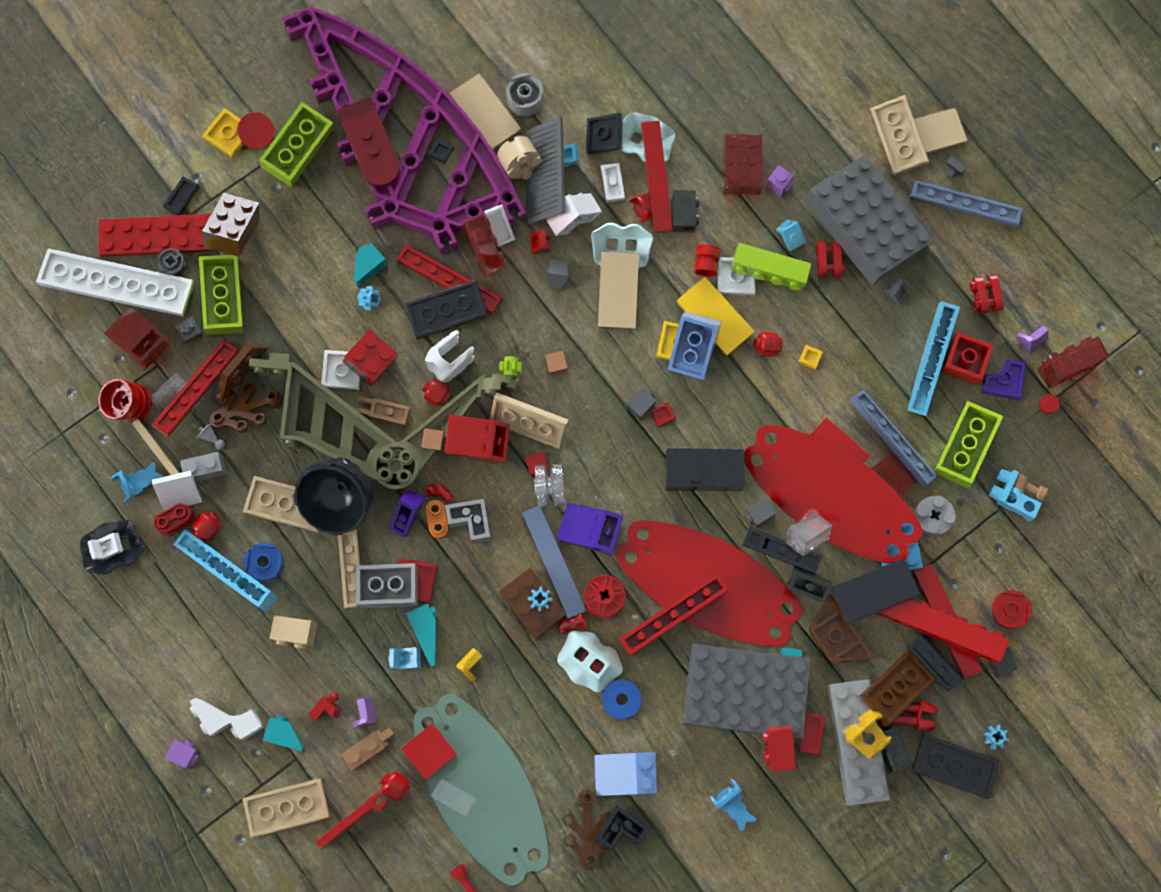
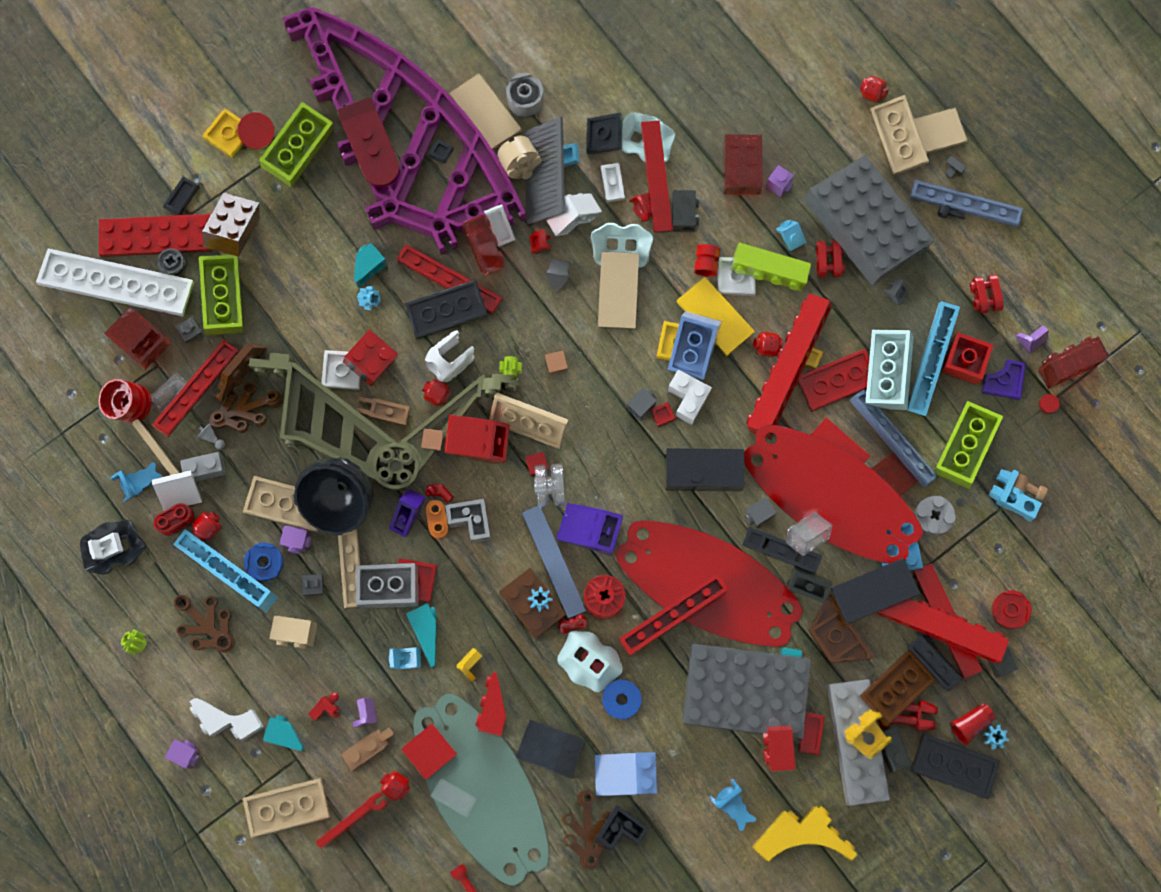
none -> lime gear [121,629,147,655]
none -> reddish brown plant [174,594,234,653]
none -> medium lavender brick [280,525,312,554]
none -> dark grey tile [302,574,324,596]
none -> red slope [475,672,506,737]
none -> black slope [516,720,586,779]
none -> white brick [668,370,712,425]
none -> red brick [746,293,832,440]
none -> yellow arch [752,806,857,861]
none -> red tile [798,349,870,412]
none -> red head [860,76,889,103]
none -> light aqua slope [866,330,914,410]
none -> black hand [937,205,965,219]
none -> red plant [949,703,996,745]

